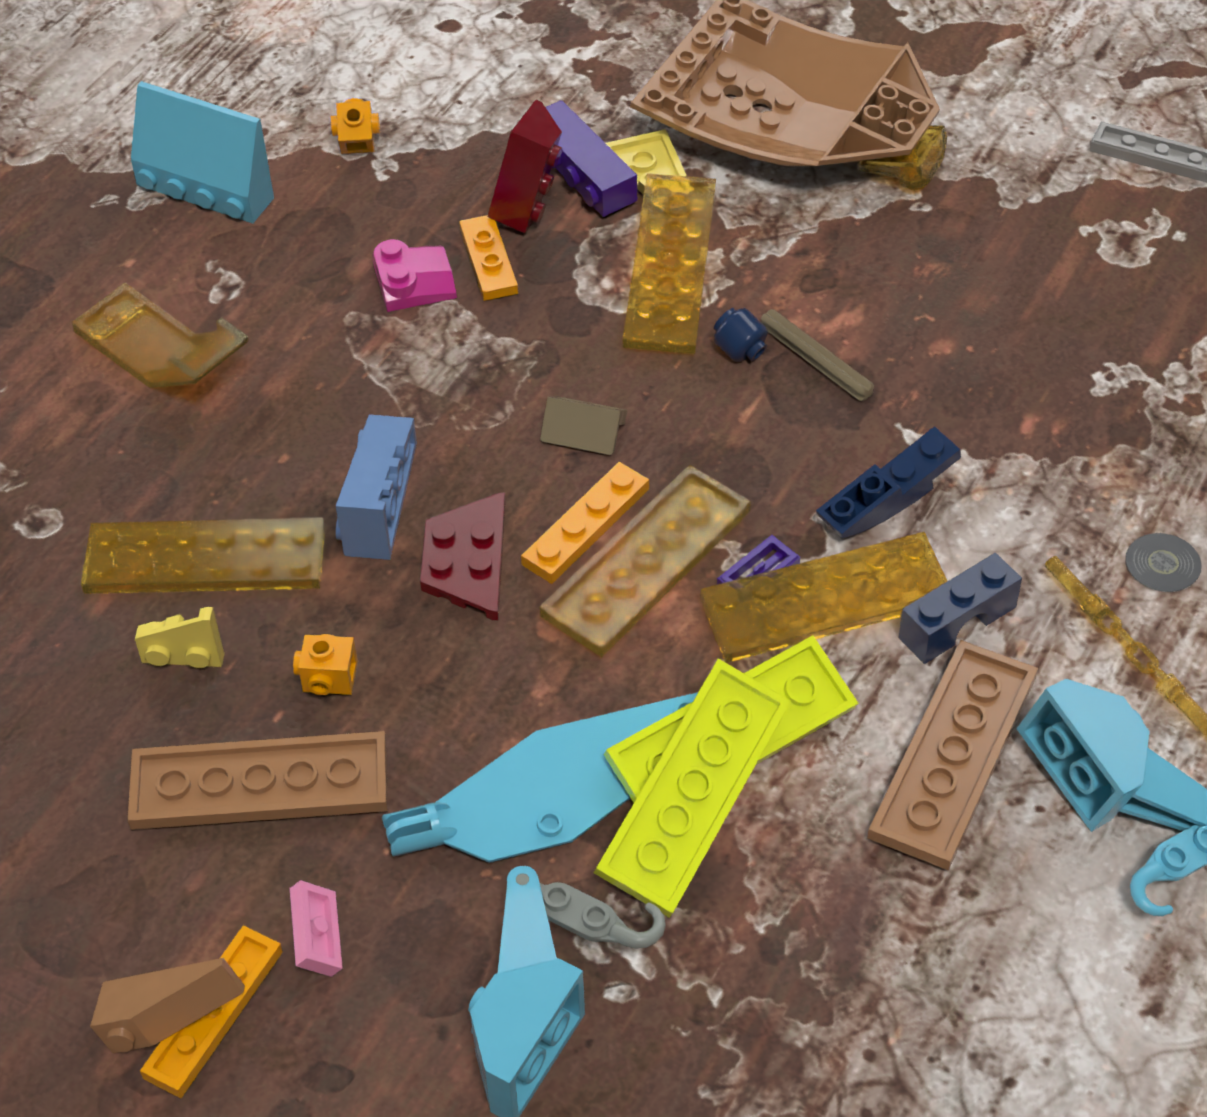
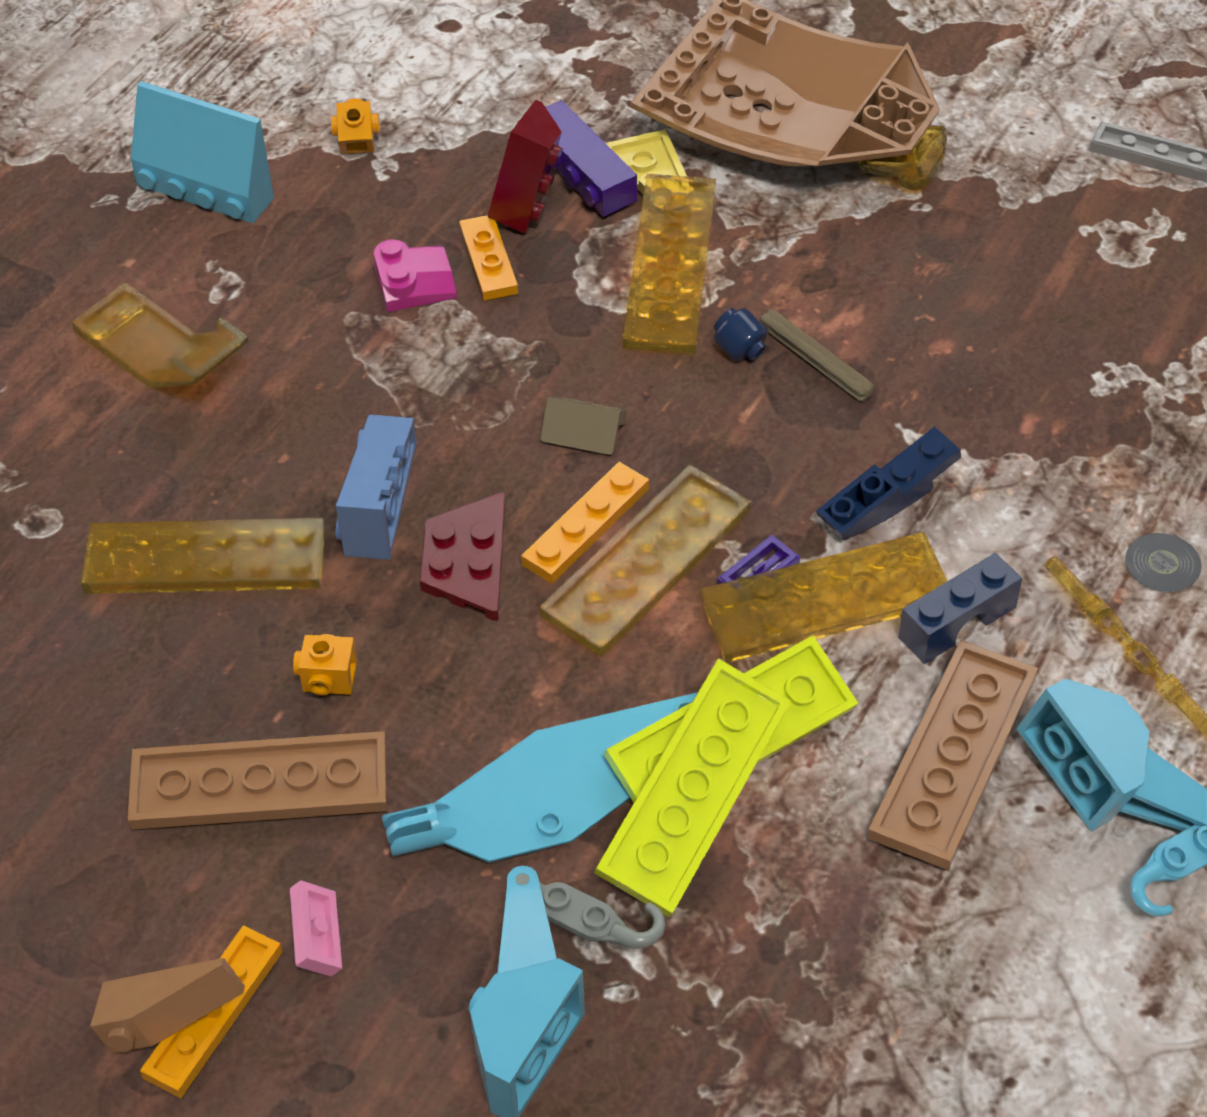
light yellow wing [135,607,224,668] -> none

